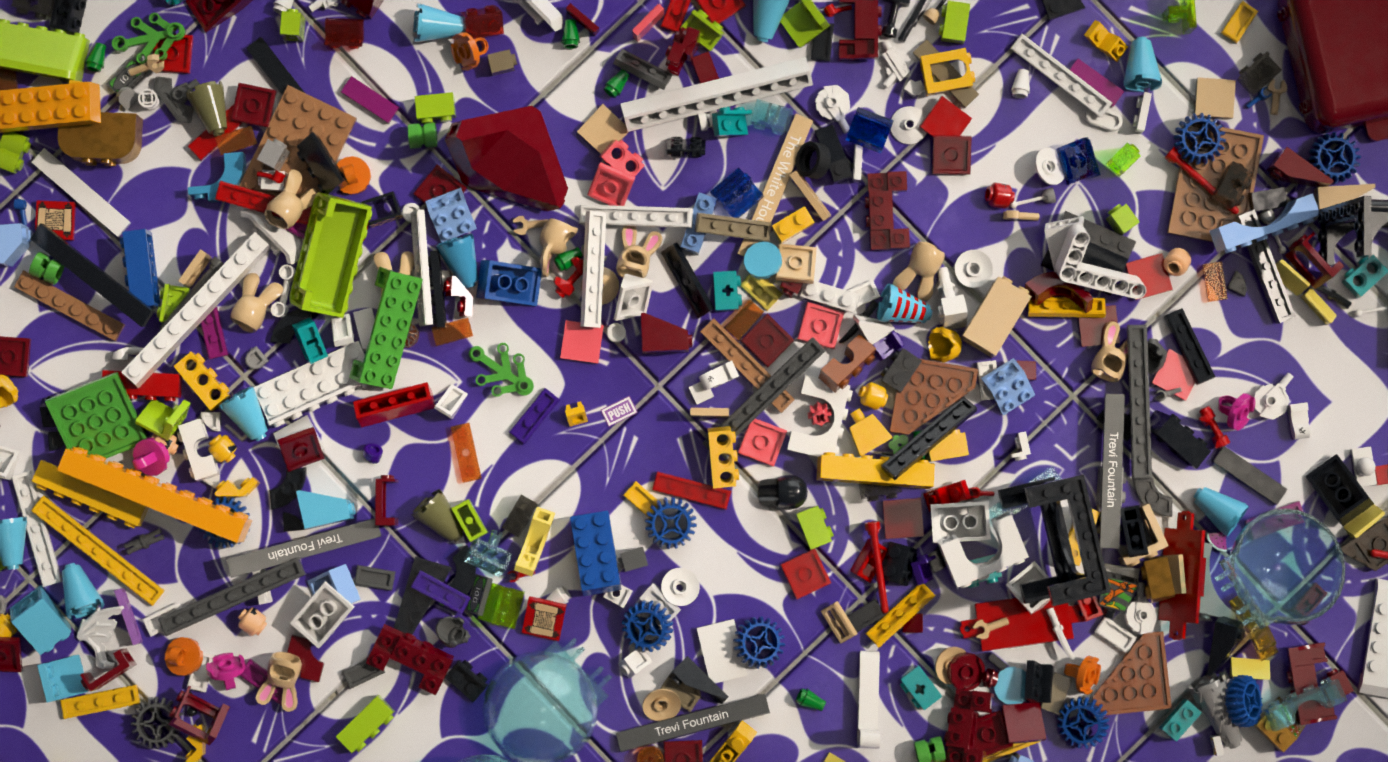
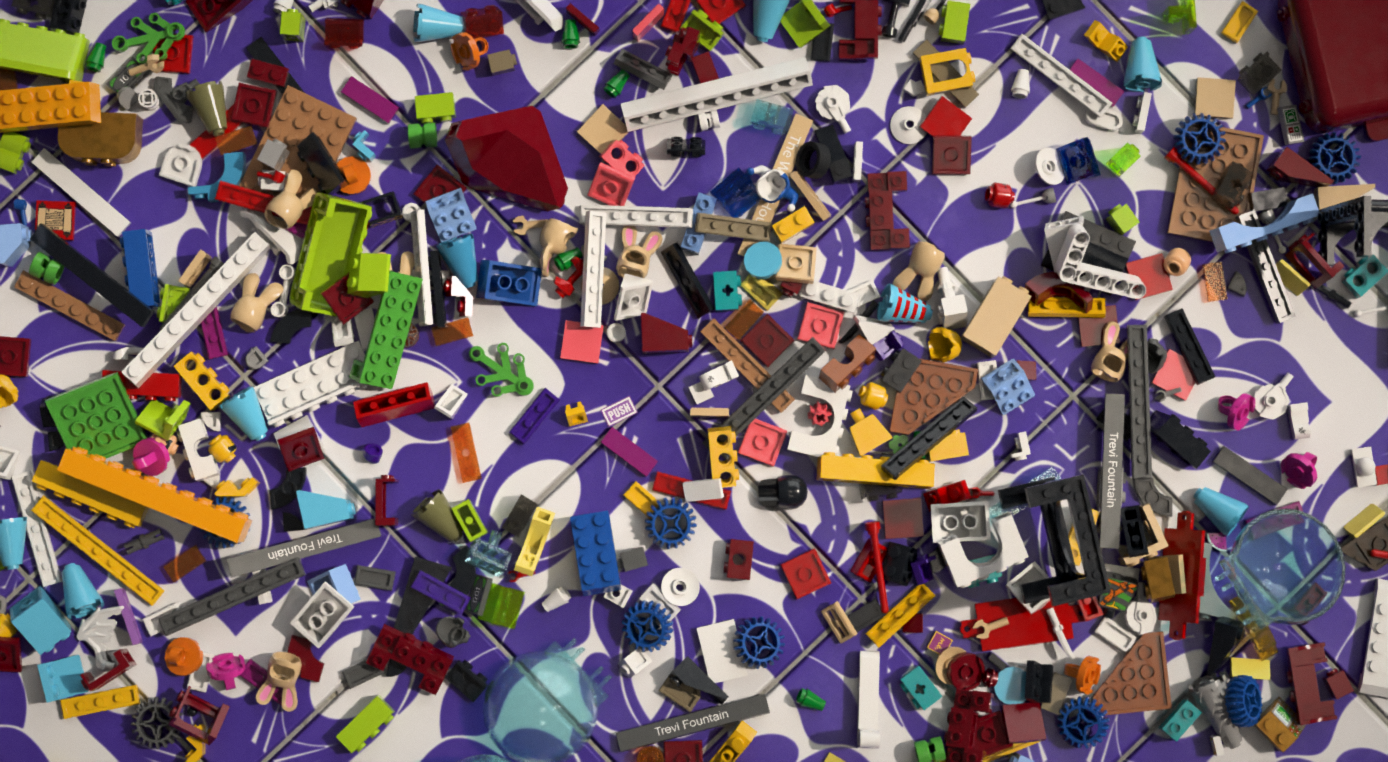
light nougat head [238,607,267,636] -> none
teal brick [292,318,328,364] -> none
tile [522,596,567,641] -> none
tan dish [642,689,681,721] -> none
teal bracket [712,107,752,136] -> none
lime brick [796,505,834,550] -> none
clear blue bracket [845,107,894,153] -> none
white piece [882,40,911,88] -> none
white dish [955,250,993,288] -> none
tan bar [1003,210,1039,221] -> none
red piece [1199,406,1230,449] -> none
clear light blue arch [1263,677,1348,731] -> none
light yellow slope [1301,288,1337,325] -> none
black slope [1305,454,1374,526] -> none
none -> white tile [159,144,202,187]
none -> clear orange tile [163,545,206,583]
none -> dark red plate [247,59,290,88]
none -> dark red tile [320,272,374,325]
none -> lime slope [347,253,391,298]
none -> medium azure bracket [352,130,376,162]
none -> black tile [386,659,407,677]
none -> magenta tile [601,427,658,477]
none -> white tile [682,478,724,502]
none -> dark red brick [723,539,754,580]
none -> white piece [746,165,799,212]
none -> magenta tile [927,631,953,654]
none -> tile [1277,105,1304,145]
none -> dark pink tile [1280,452,1318,489]

